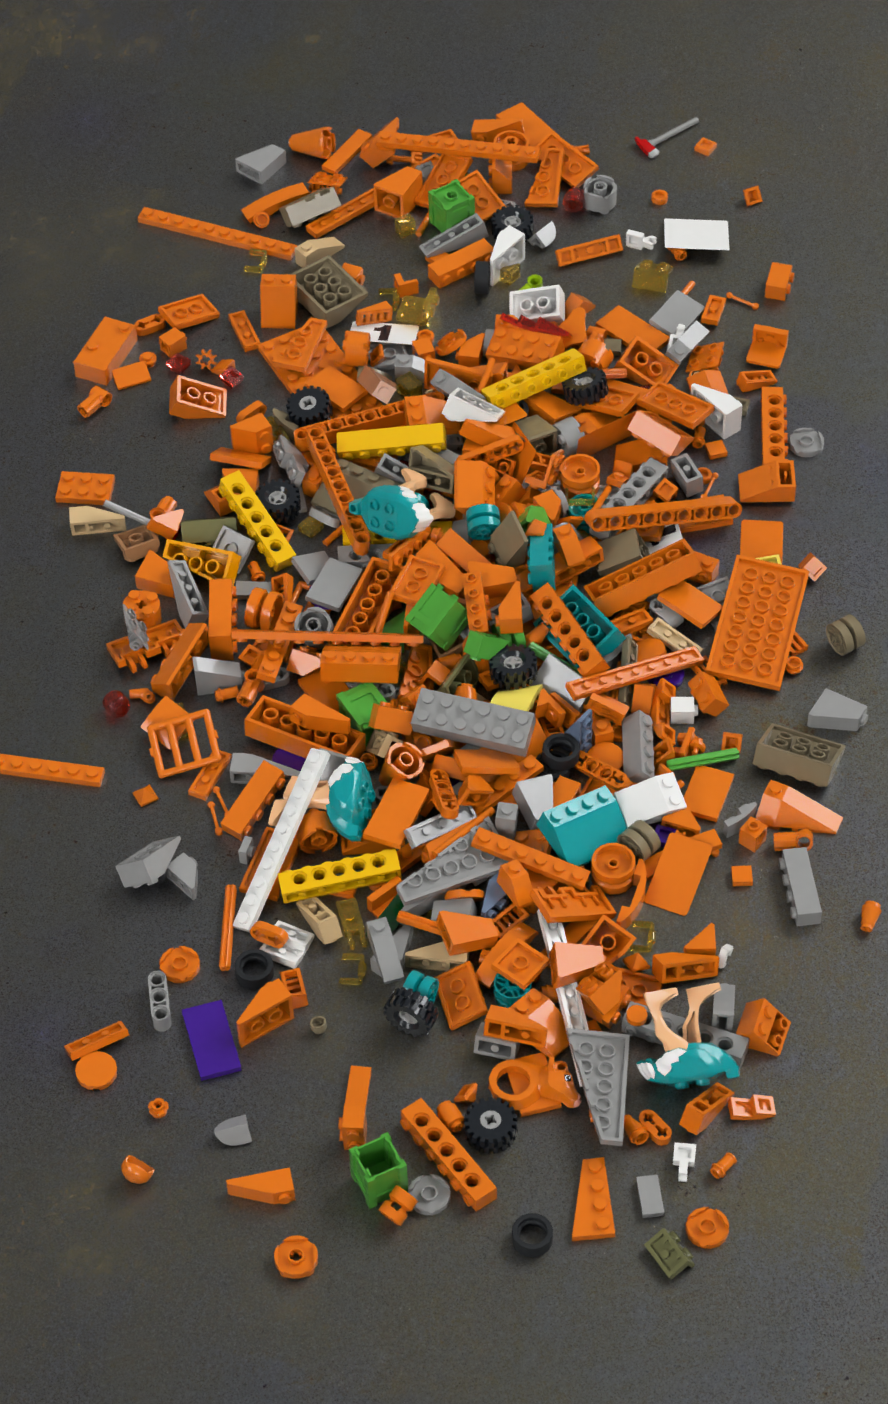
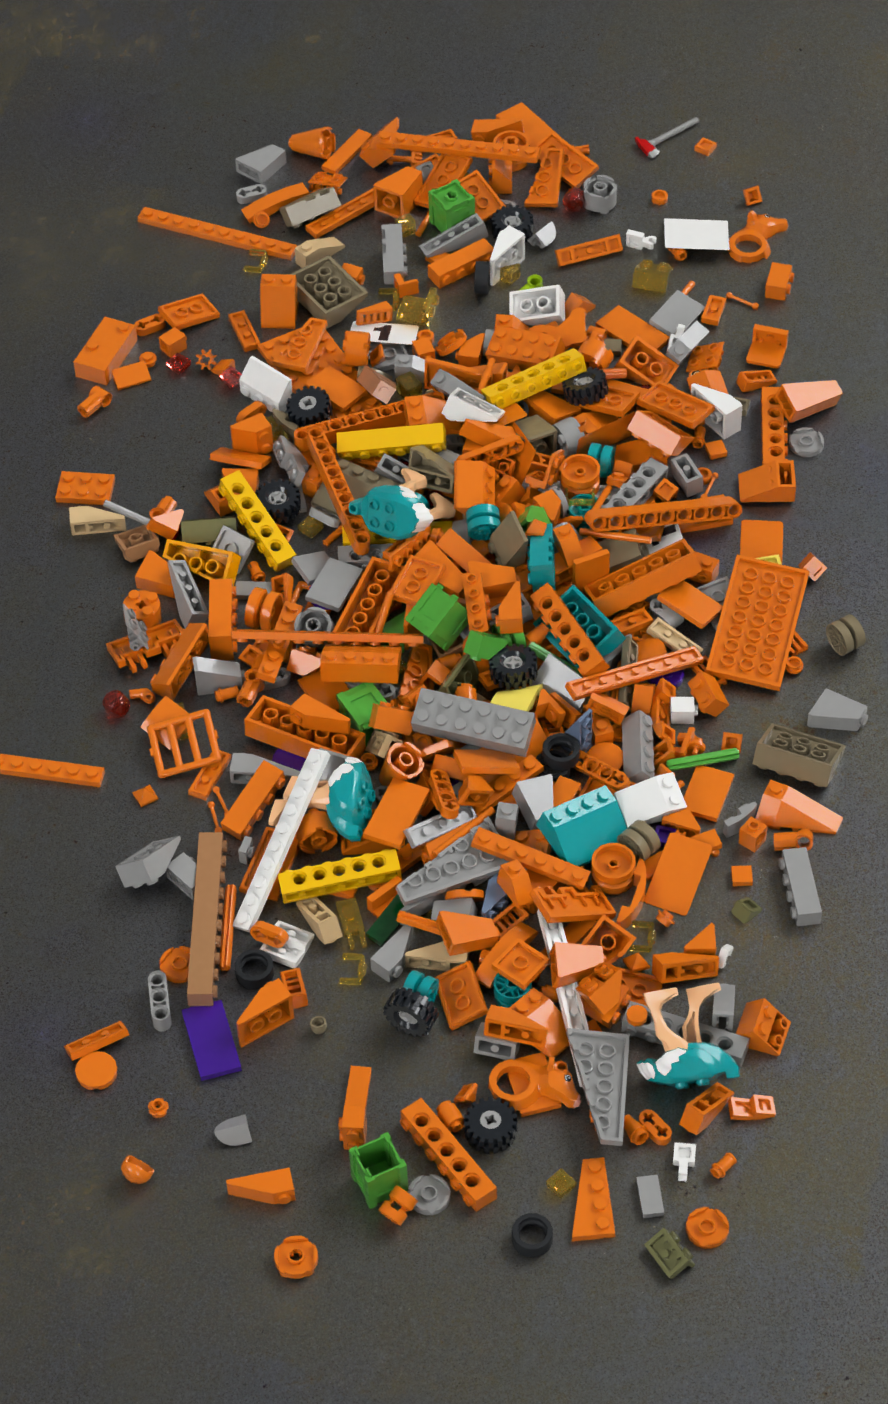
orange slope [169,375,227,419] -> none
light grey slope [366,917,404,984] -> none
clear red slope [499,313,572,338] -> none
orange cone [860,900,882,932] -> none
none -> medium nougat brick [187,832,228,1006]
none -> light grey beam [236,184,267,204]
none -> white slope [239,356,293,412]
none -> light grey wedge [381,224,408,285]
none -> clear yellow plate [546,1168,576,1199]
none -> orange tile [573,549,610,598]
none -> orange bar [579,528,652,544]
none -> teal wheel [587,442,615,479]
none -> orange plate [656,909,675,928]
none -> orange animal [728,210,789,263]
none -> olive slope [731,897,763,924]
none -> slope [775,380,843,423]

